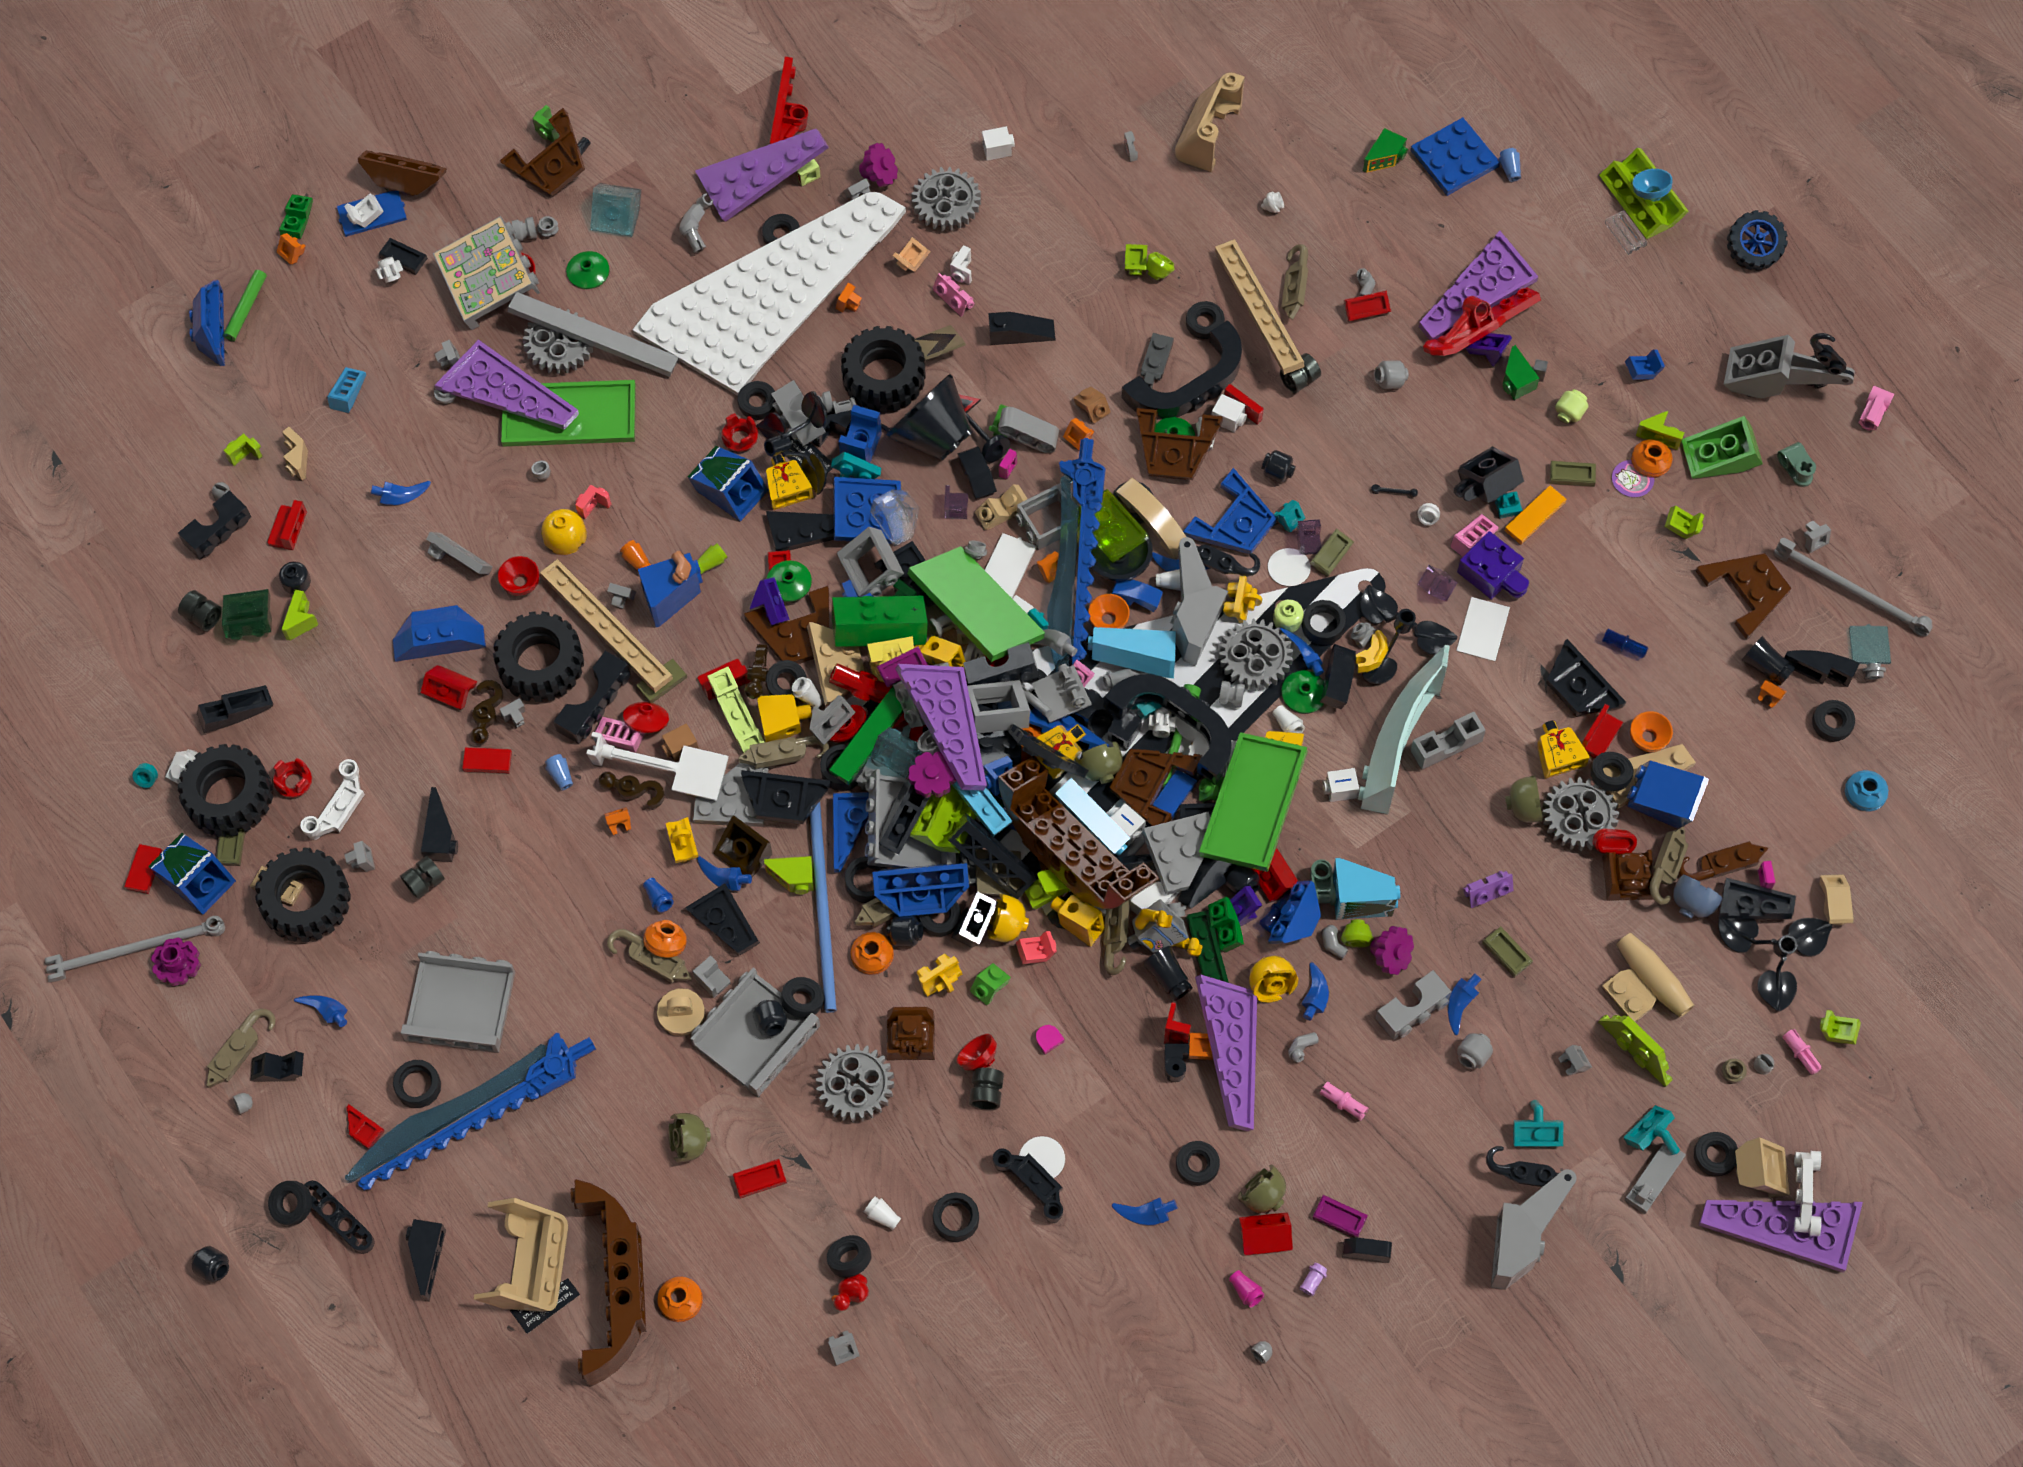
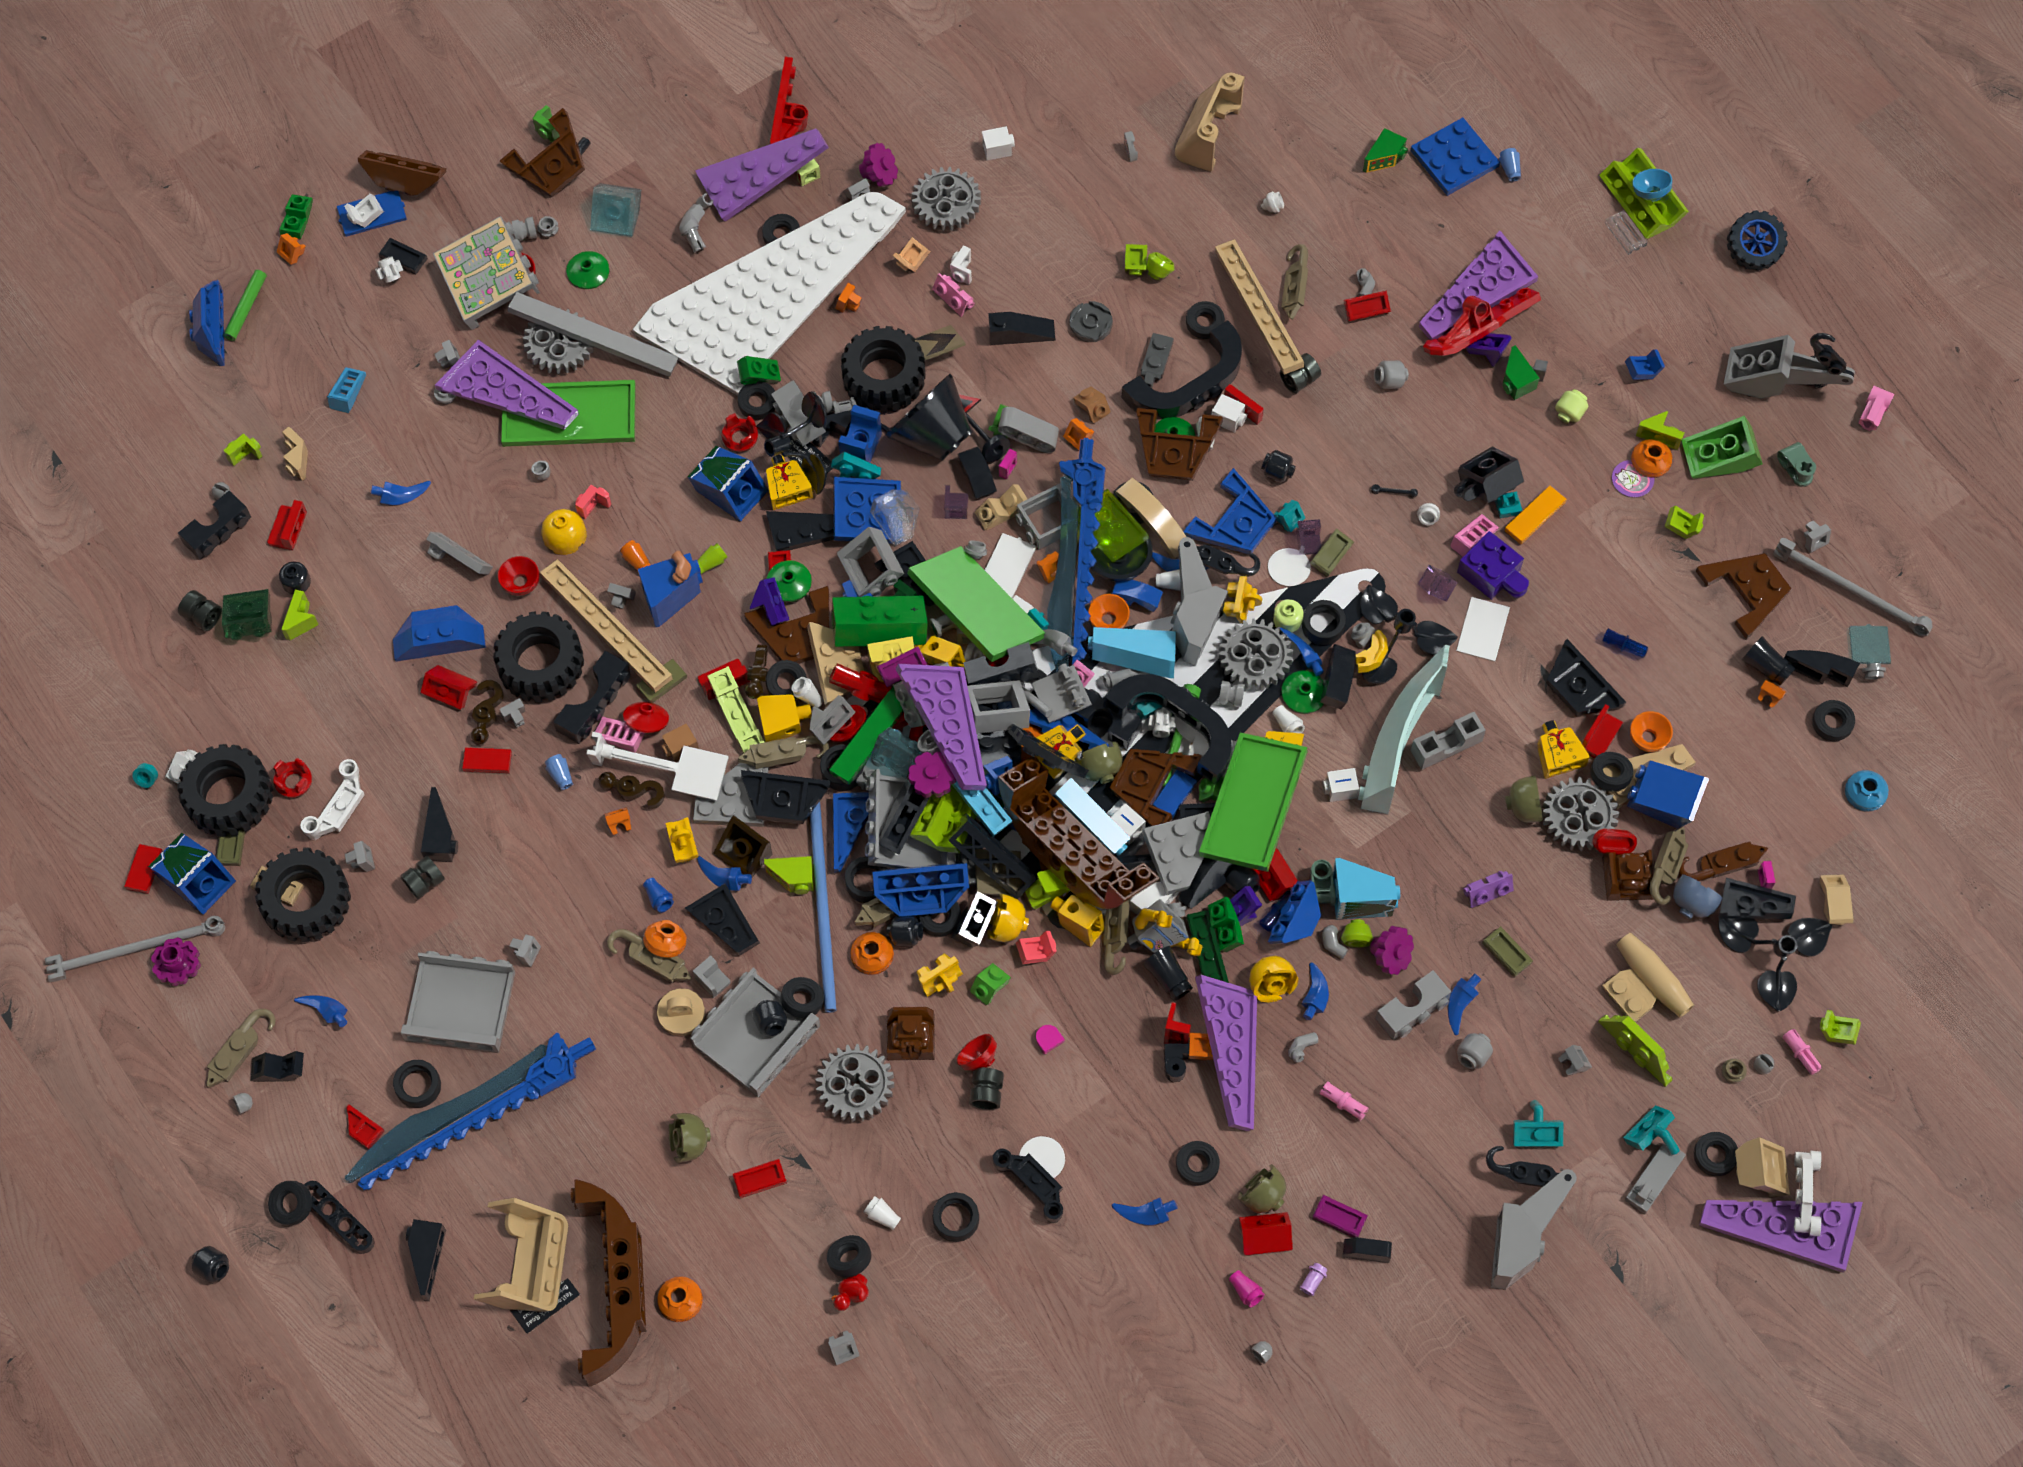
black slope [197,685,273,733] -> none
olive tile [1550,461,1596,487] -> none
none -> light grey tile [509,934,541,967]
none -> green plate [737,356,781,385]
none -> dark grey tile [1070,301,1113,342]

